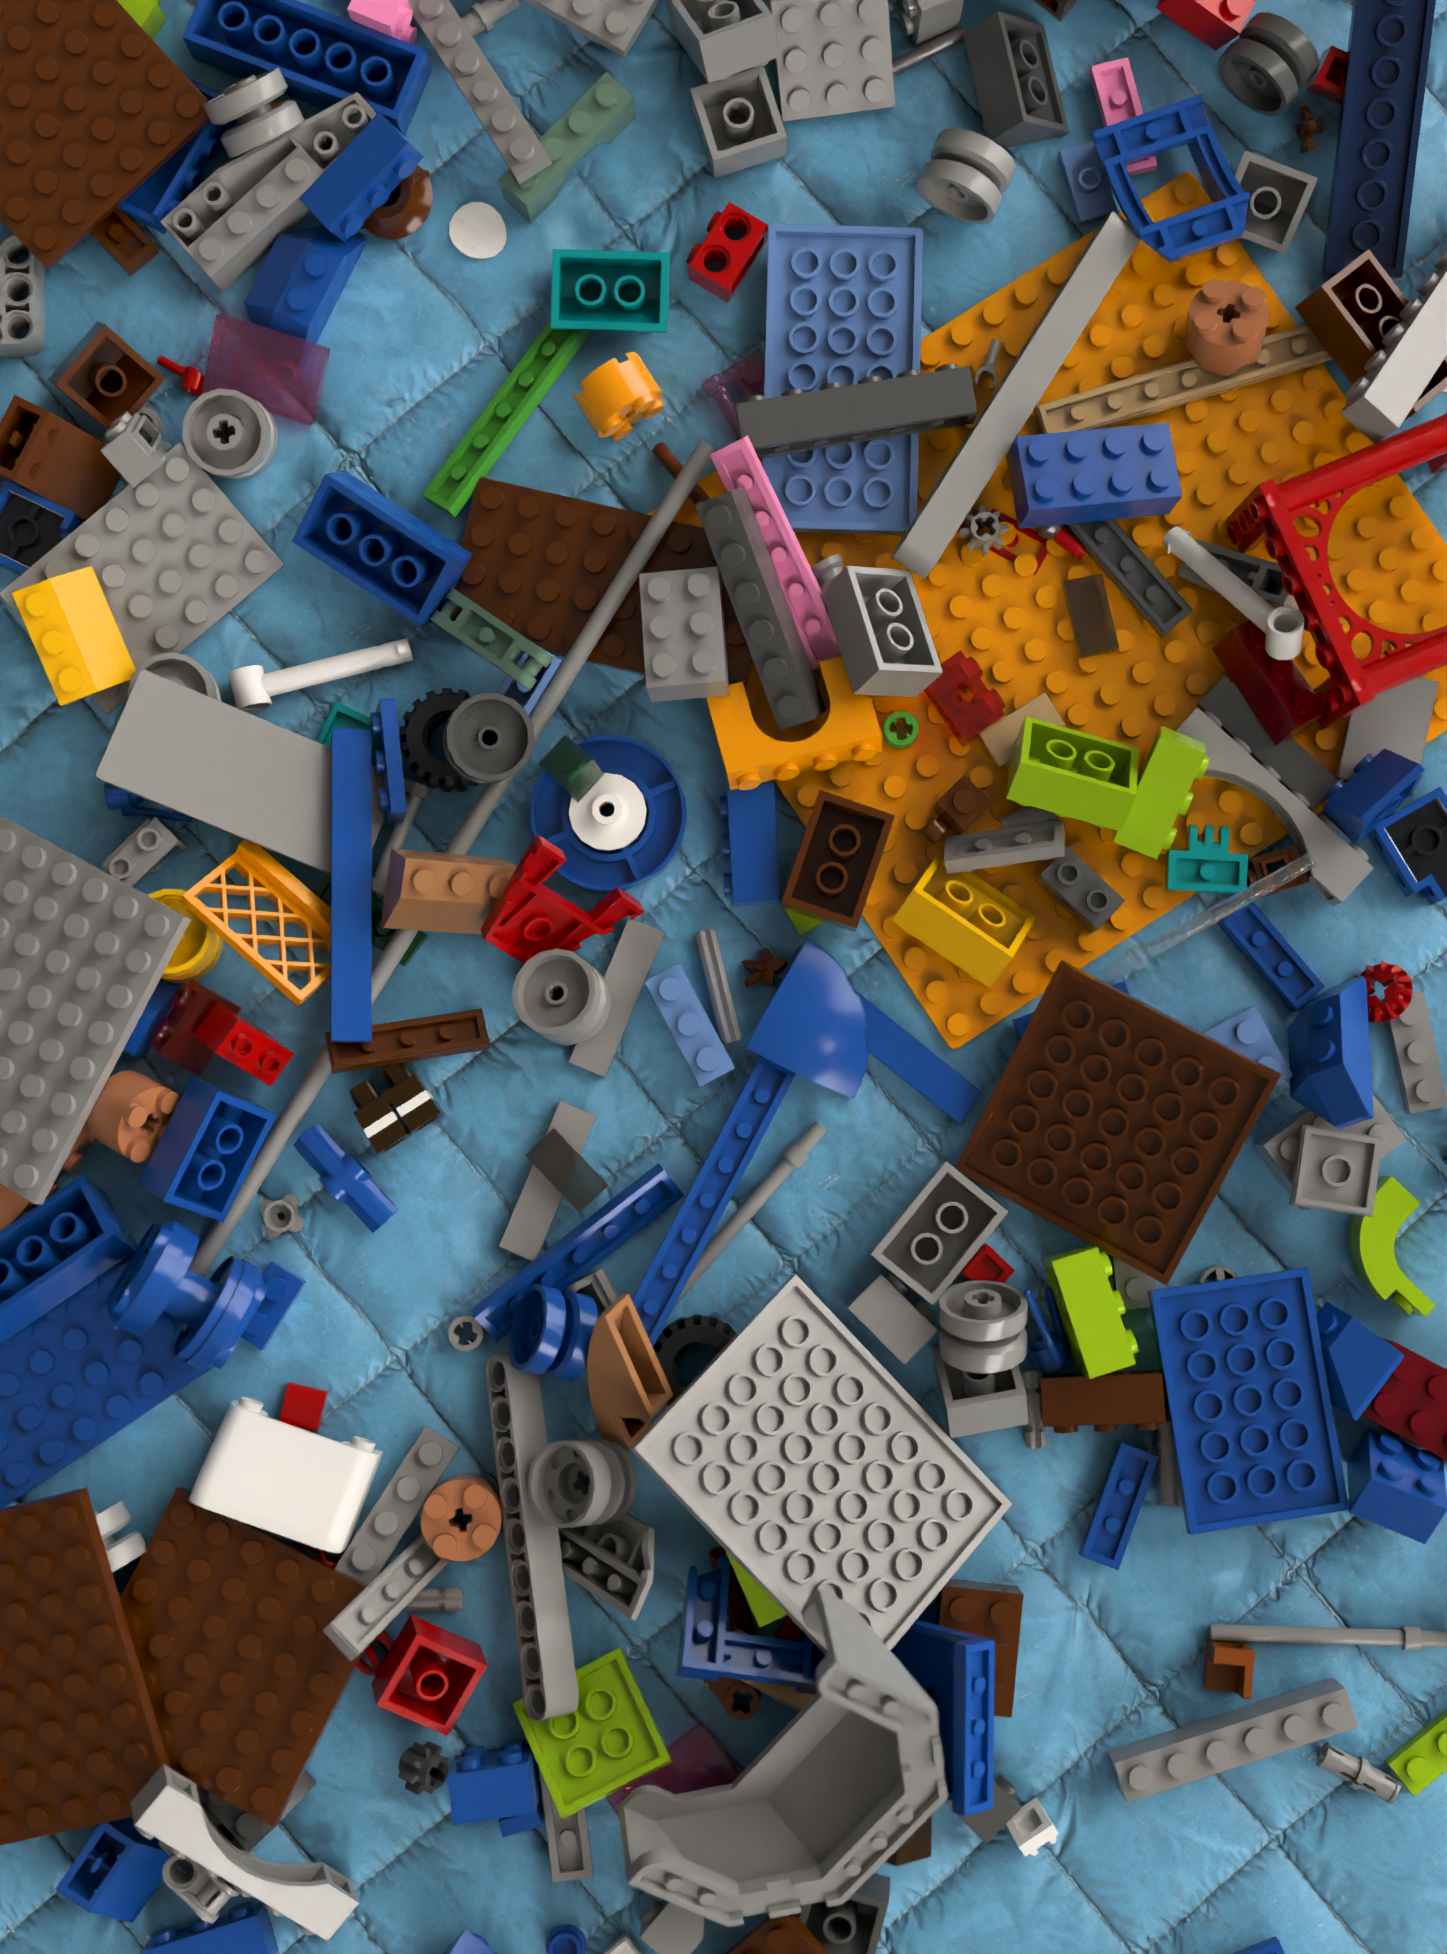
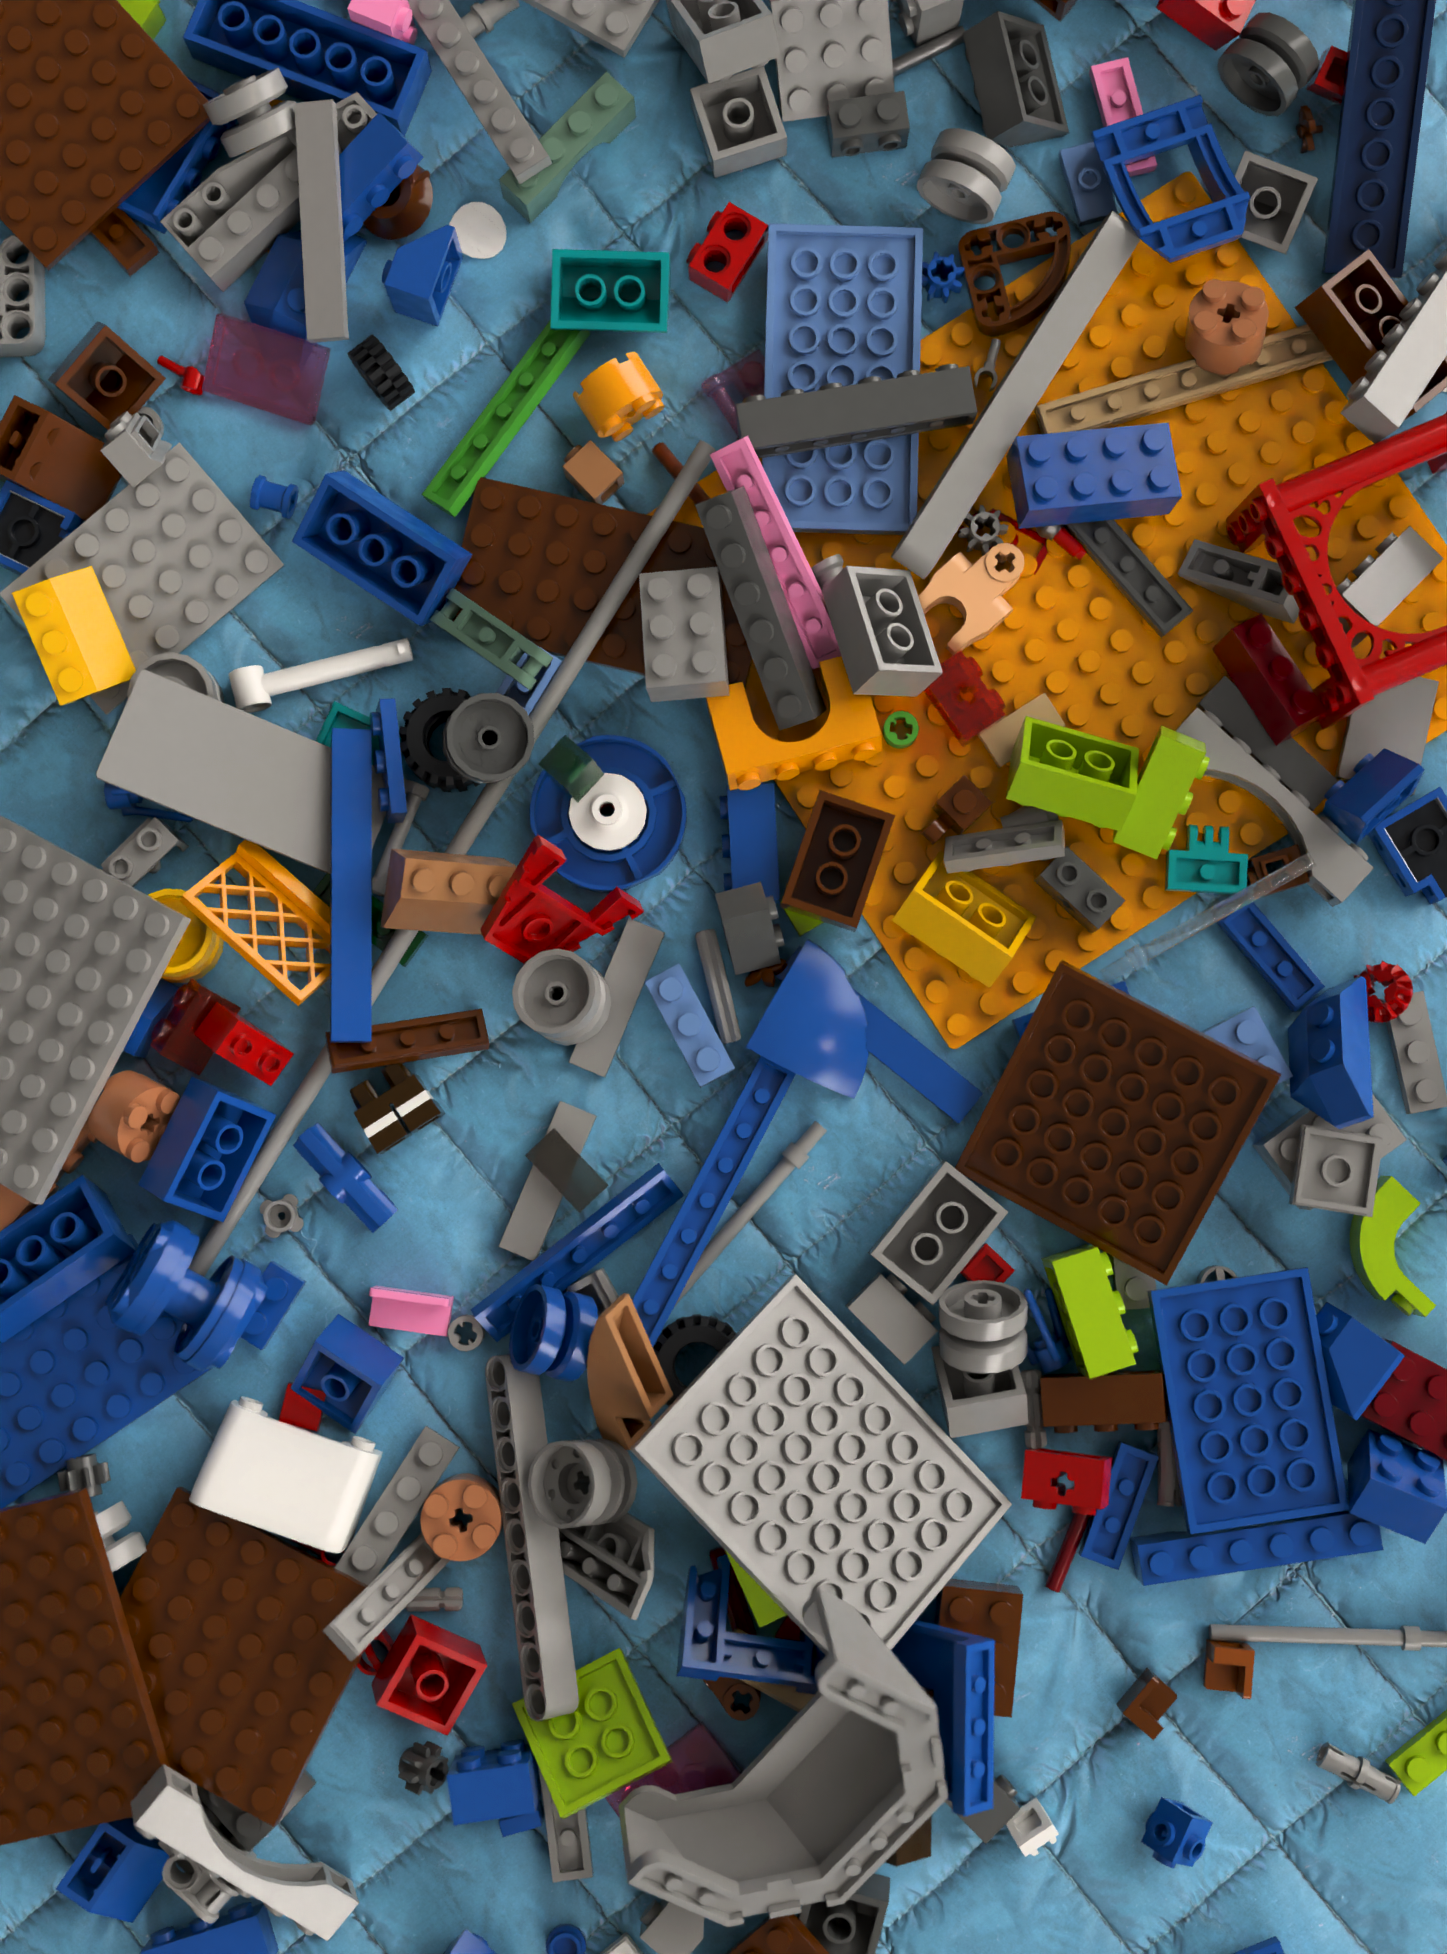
light grey wheel [182,388,278,480] -> none
clear smoke tile [1062,573,1119,659] -> none
light grey brick [1106,1678,1358,1803] -> none
white piece [1163,526,1304,660] -> none
none -> dark grey gear [57,1454,111,1497]
none -> blue bush [250,475,298,519]
none -> blue slope [290,1314,404,1434]
none -> light grey tile [294,99,349,343]
none -> black tyre [347,334,415,411]
none -> bright pink panel [368,1286,454,1337]
none -> blue slope [382,225,463,327]
none -> medium nougat brick [563,440,625,504]
none -> dark grey brick [715,882,785,975]
none -> dark grey brick [826,91,910,158]
none -> light nougat piece [918,543,1025,656]
none -> blue gear [922,251,965,304]
none -> reddish brown beam [959,211,1071,337]
none -> red brick [1021,1448,1112,1515]
none -> dark red bar [1045,1513,1091,1593]
none -> reddish brown panel [1116,1668,1177,1740]
none -> blue arch [1130,1510,1383,1586]
none -> blue brick [1141,1797,1213,1868]
none -> light grey wedge [1309,526,1444,649]

